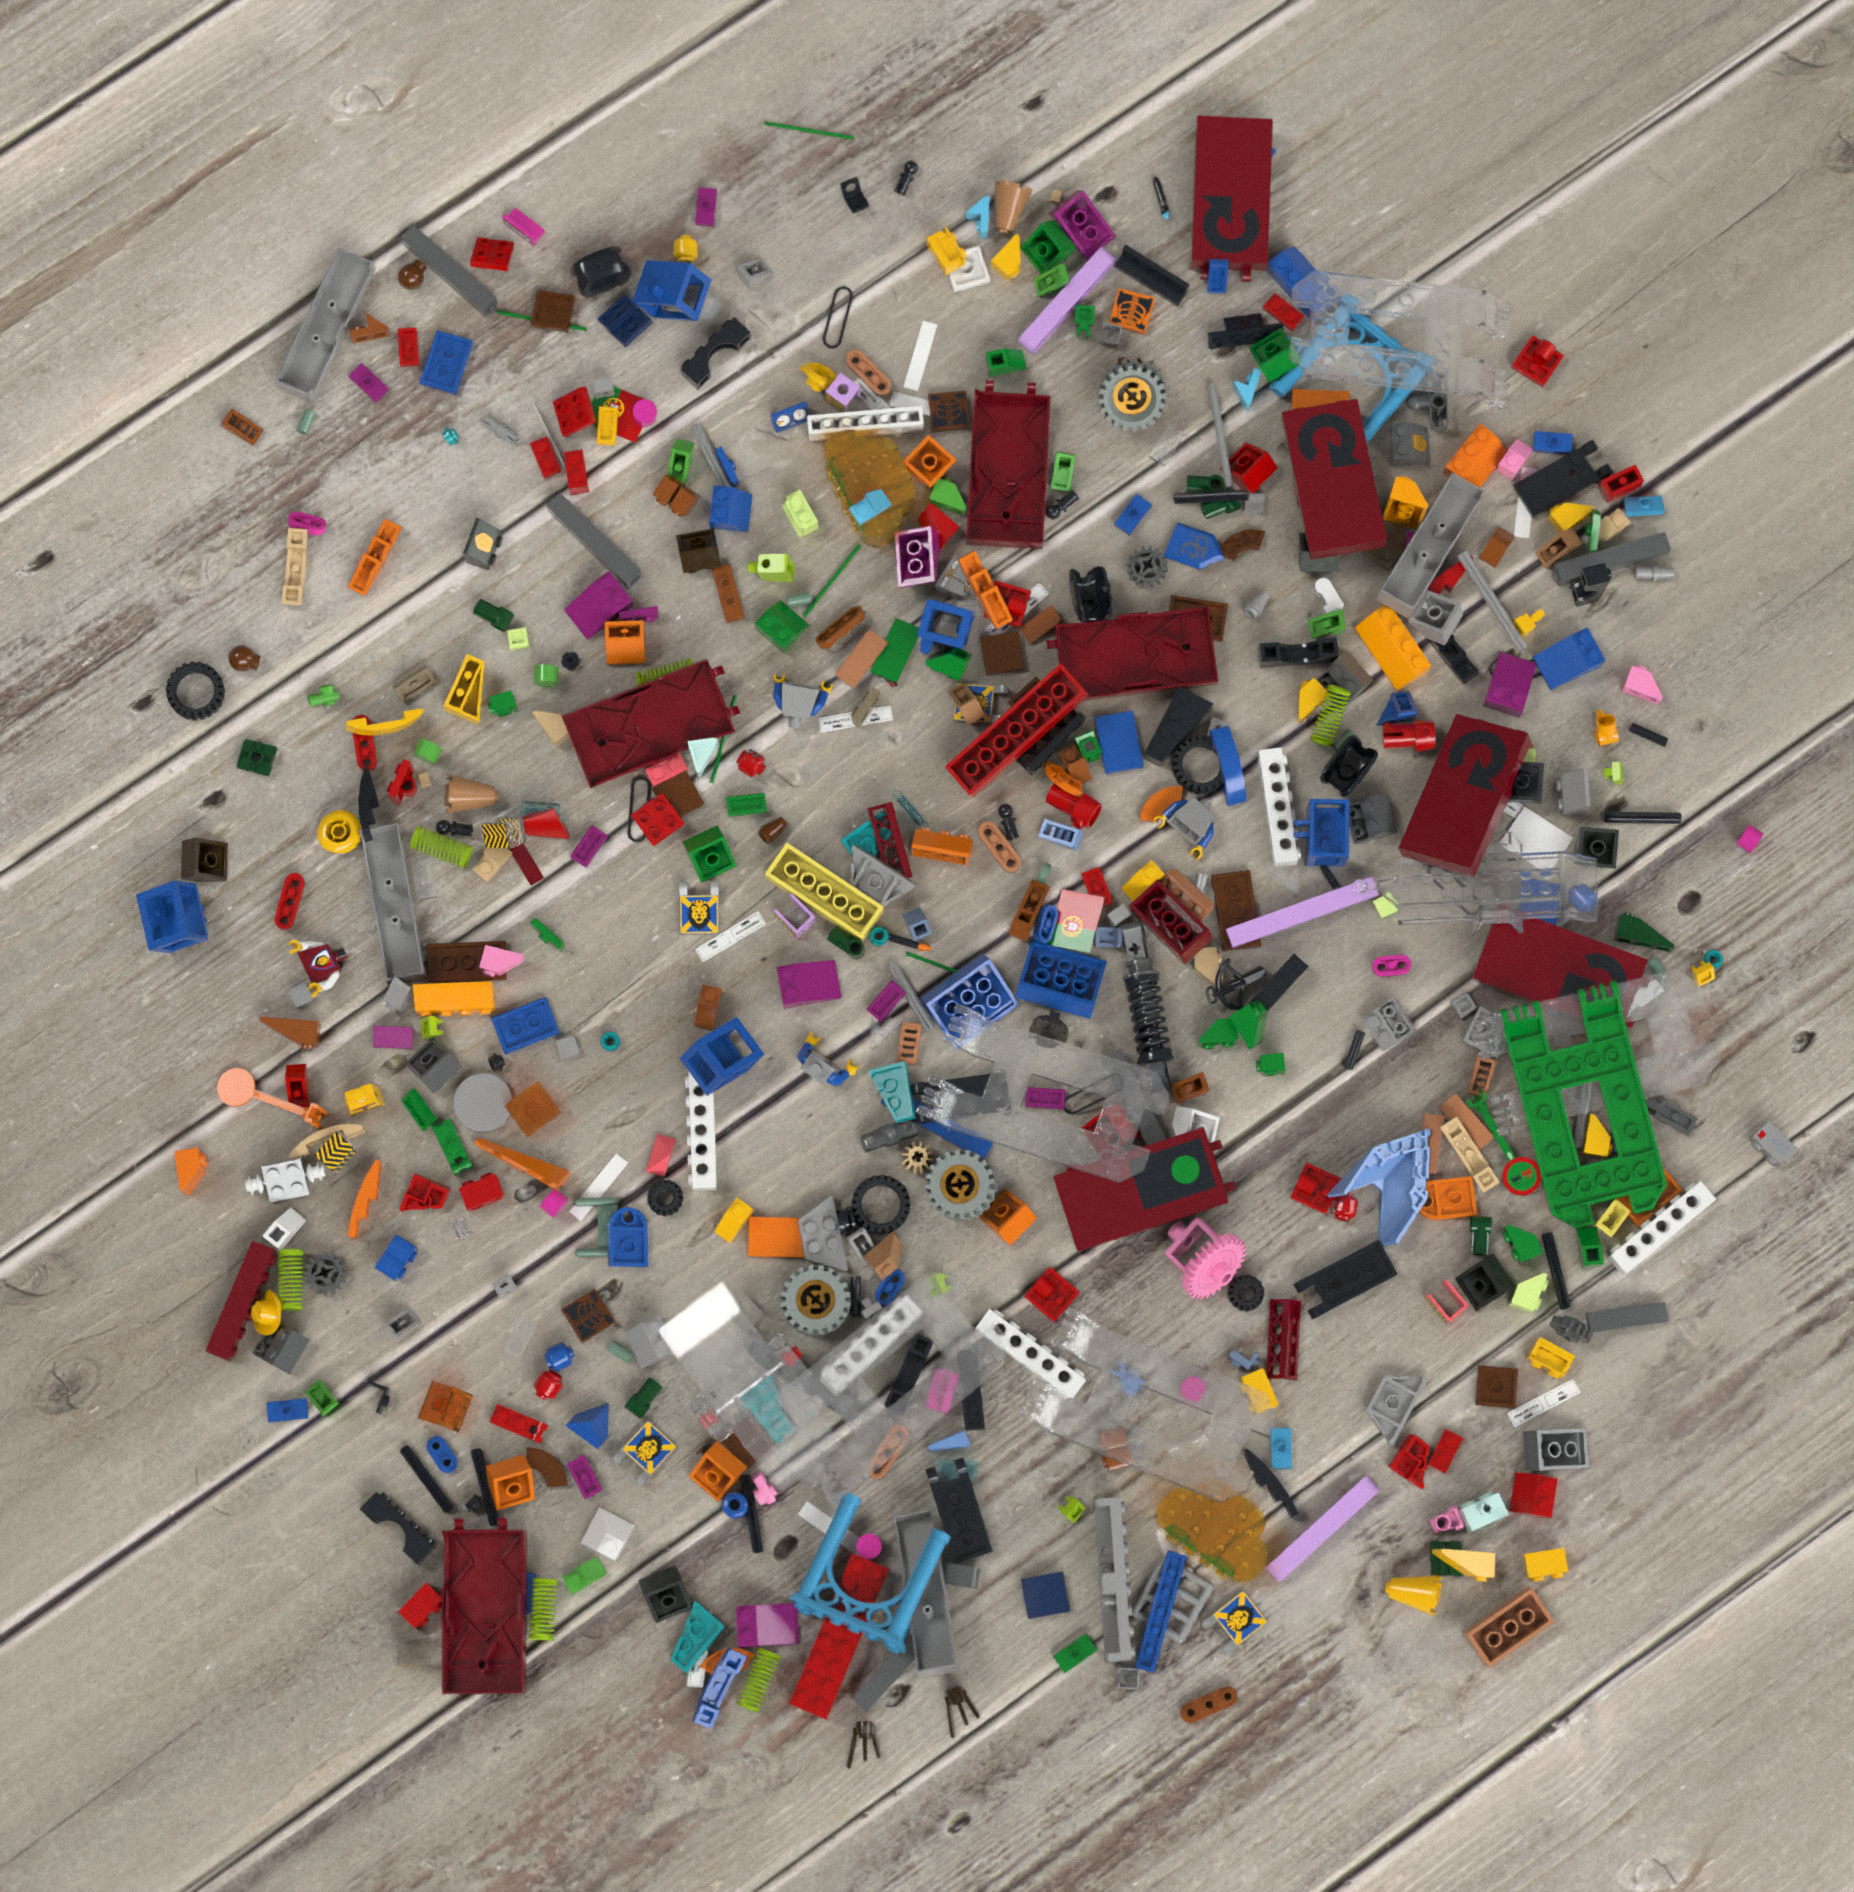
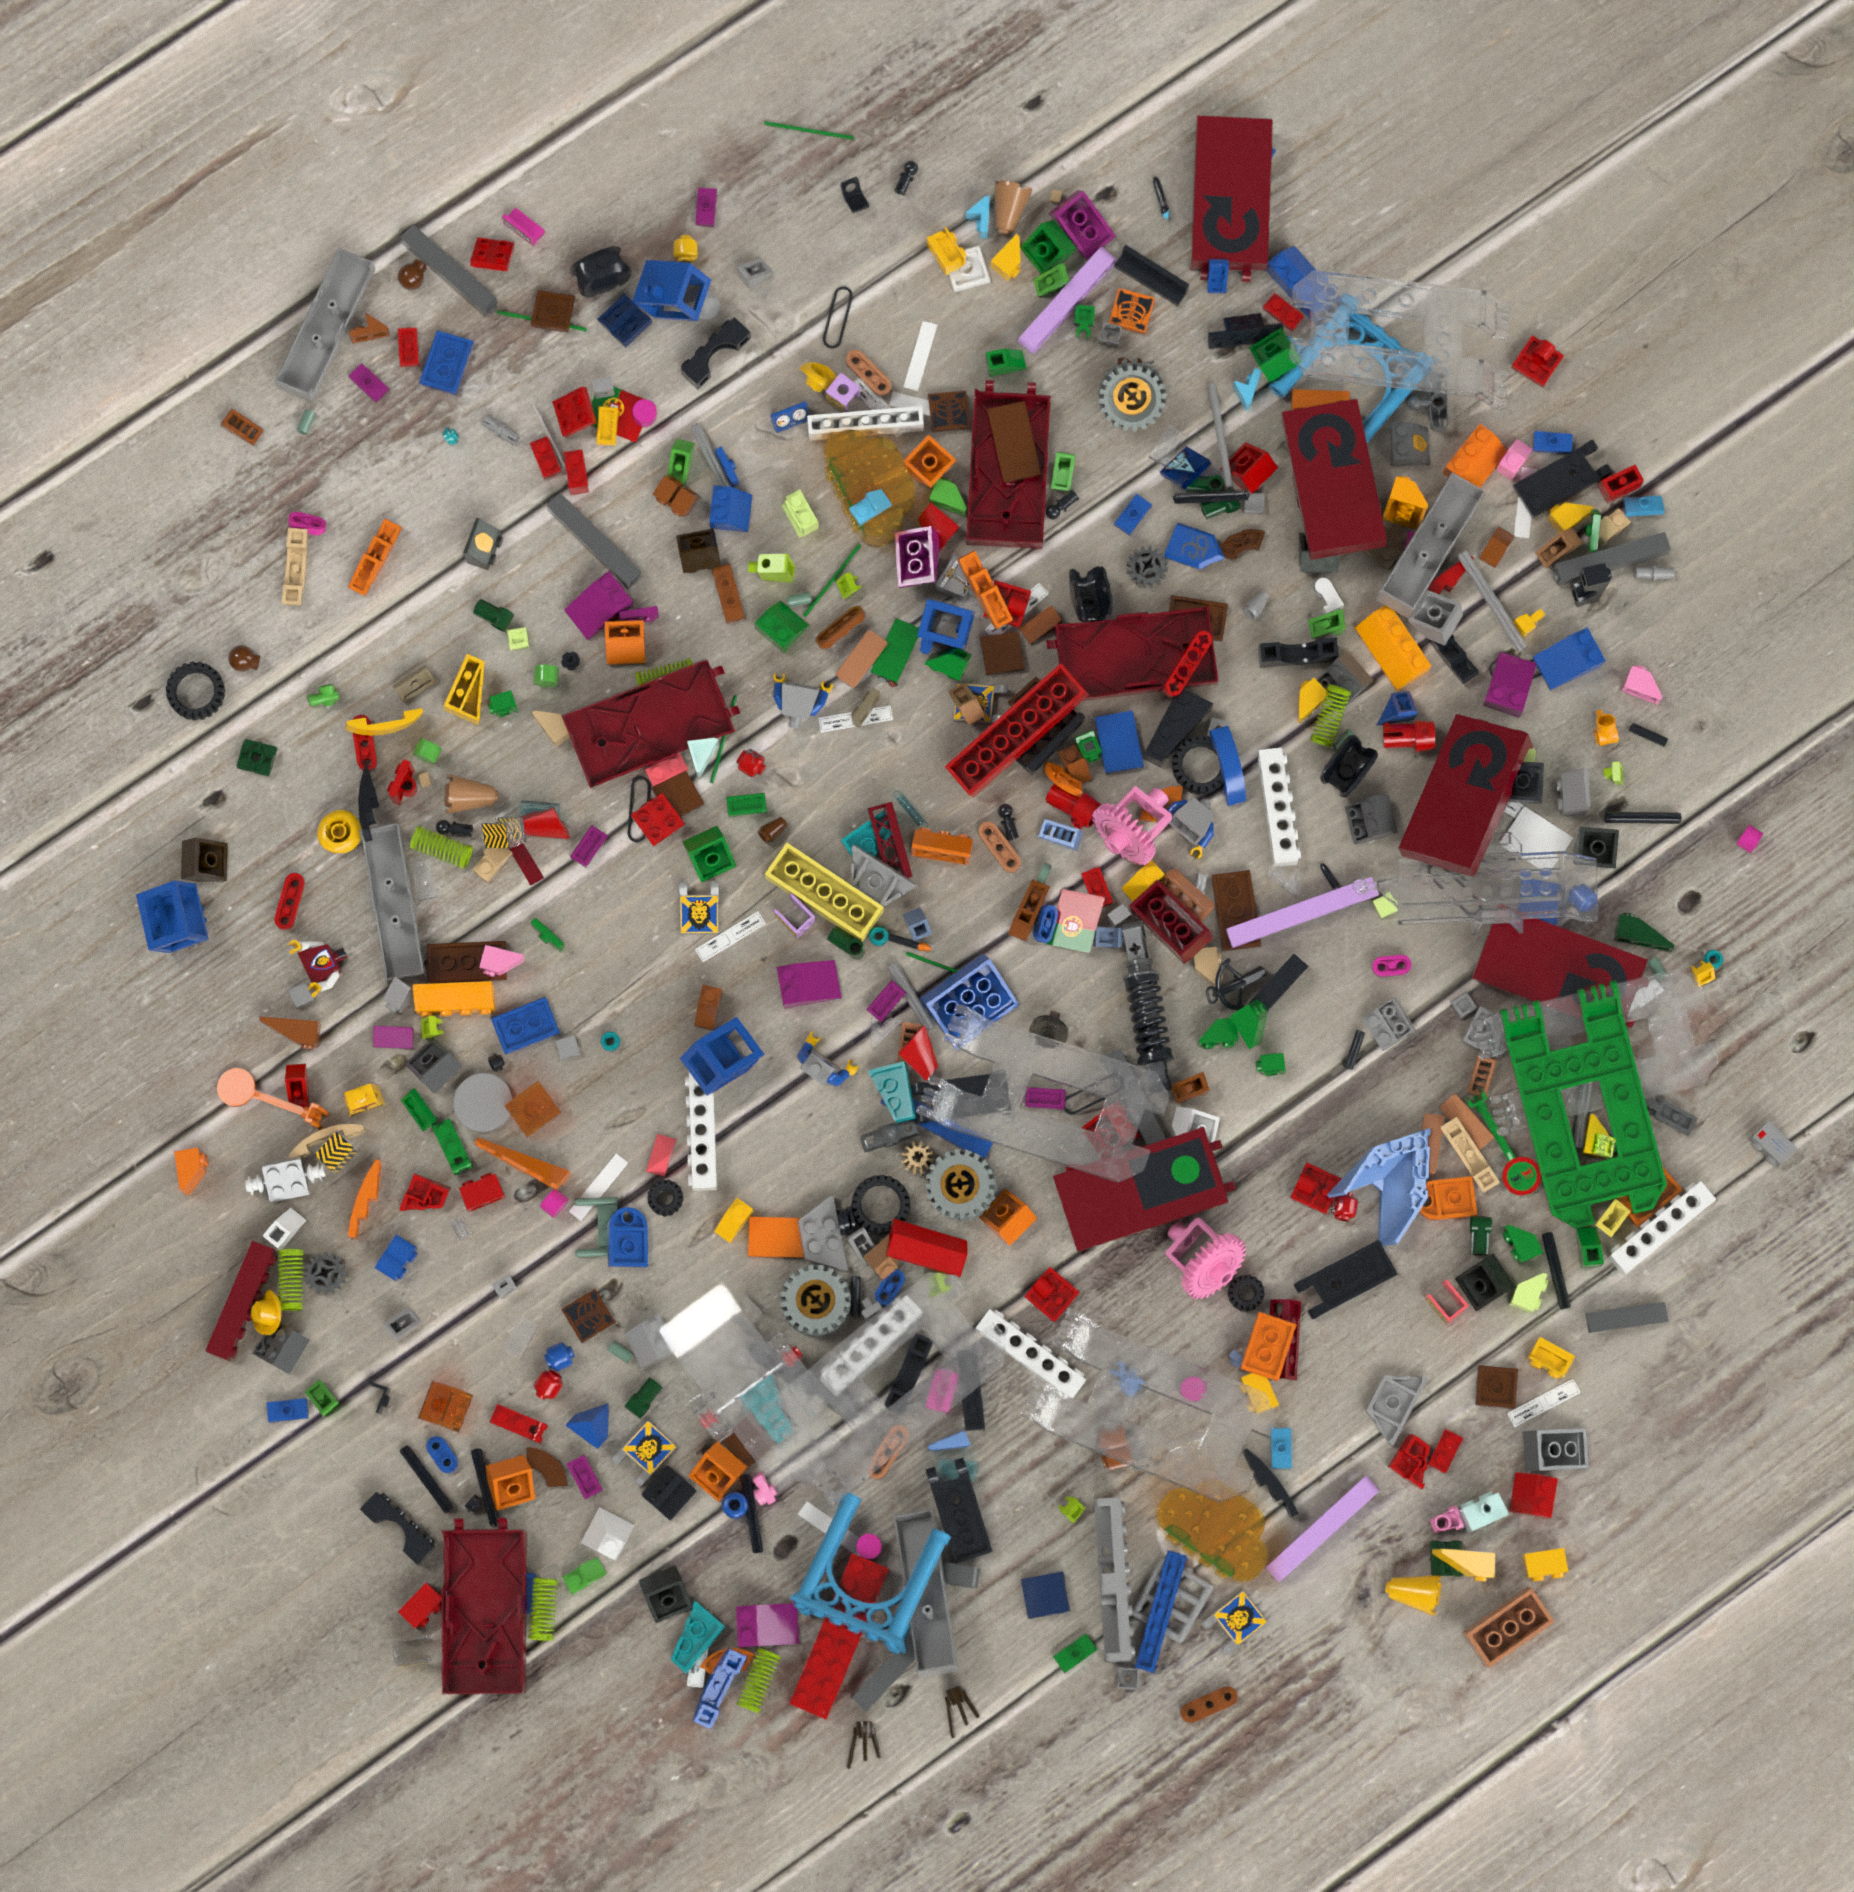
blue slope [1015,940,1107,1019] -> none
blue piece [1293,799,1349,867] -> none
dark grey gear [1549,1315,1593,1343] -> none
none -> black bracket [641,1465,696,1521]
none -> lime tile [836,572,861,599]
none -> red slope [886,1219,967,1278]
none -> red slope [898,1025,938,1081]
none -> reddish brown tile [987,401,1041,483]
none -> bright pink piece [1092,786,1172,866]
none -> clear blue tile [1160,446,1212,489]
none -> red beam [1163,631,1212,697]
none -> orange tile [1240,1312,1297,1381]
none -> clear neon green tile [1592,1133,1616,1158]

